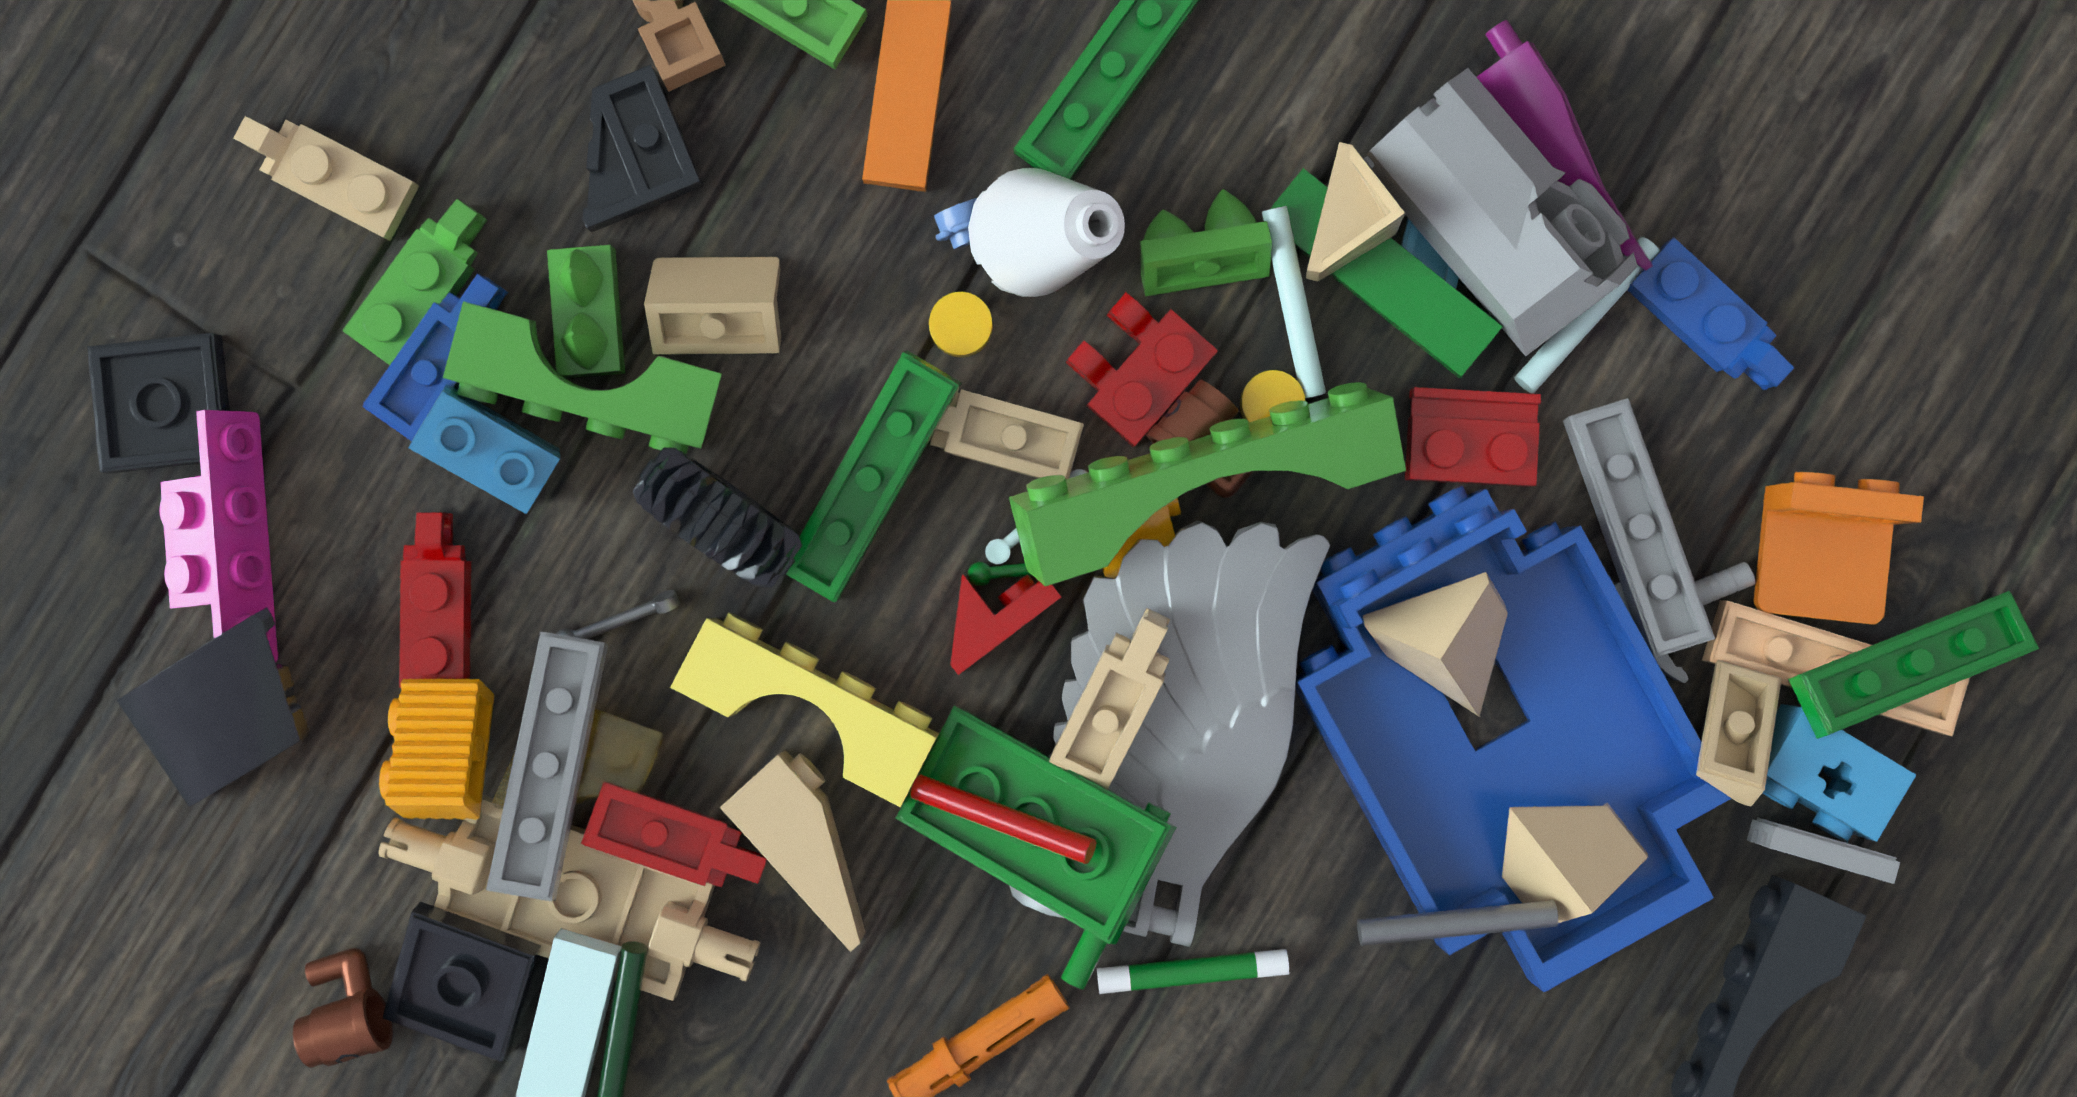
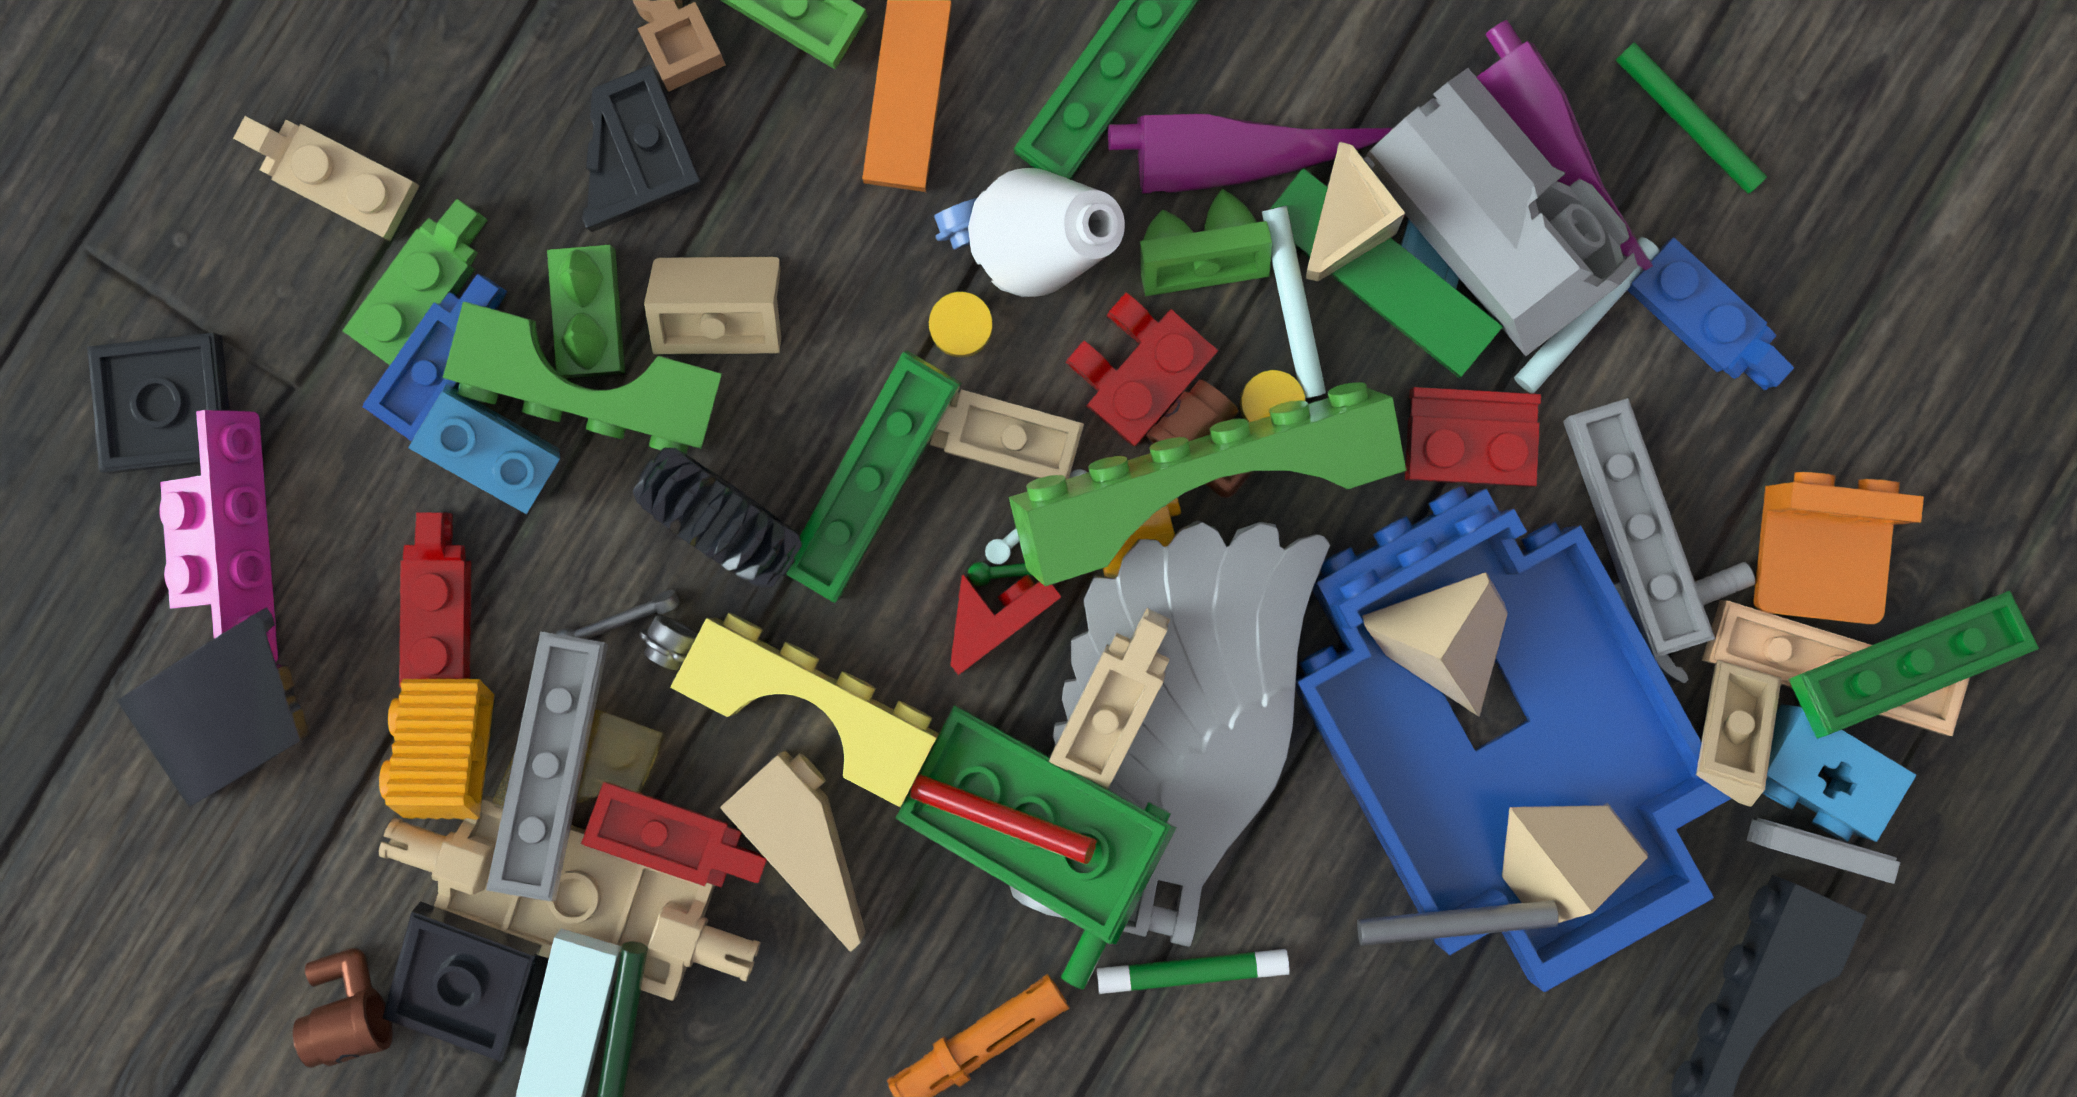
none -> flat silver plate [639,615,698,670]
none -> magenta piece [1108,114,1393,194]
none -> green bar [1615,42,1767,194]

